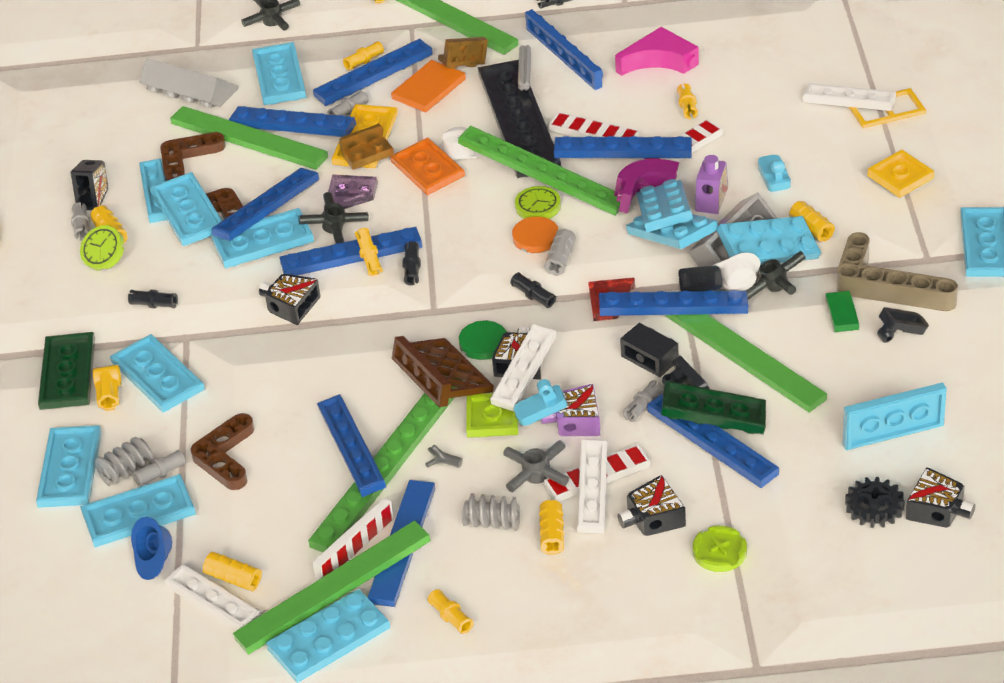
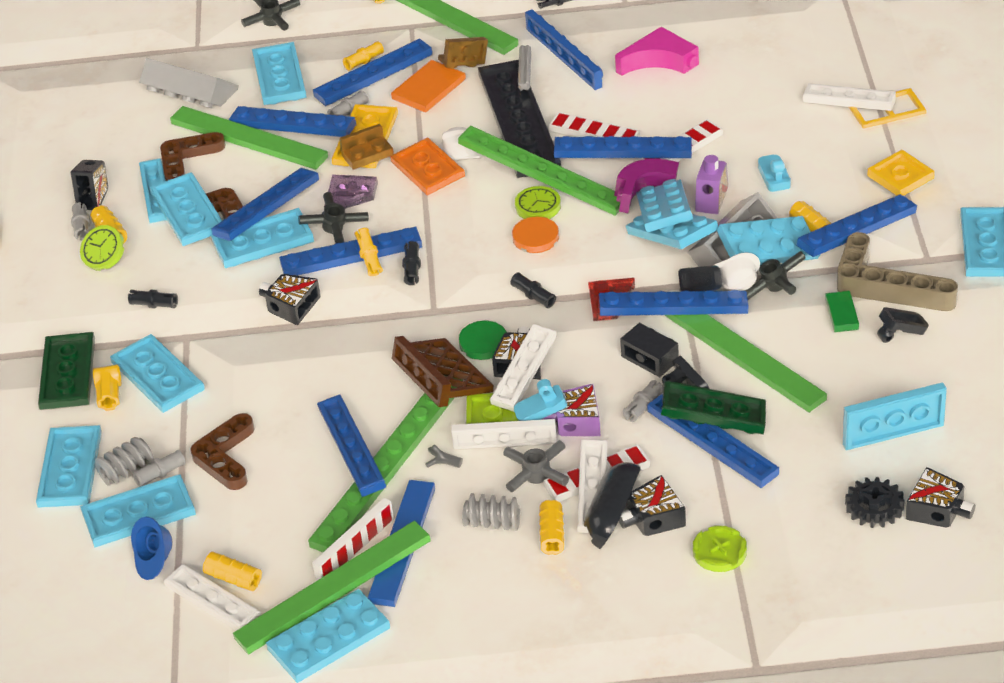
yellow pin [427,589,474,634] -> none
light grey axle [544,229,576,276] -> none
yellow pin [677,83,698,119] -> none
none -> white tile [452,419,557,449]
none -> black brick [584,462,641,549]
none -> blue plate [796,194,917,257]

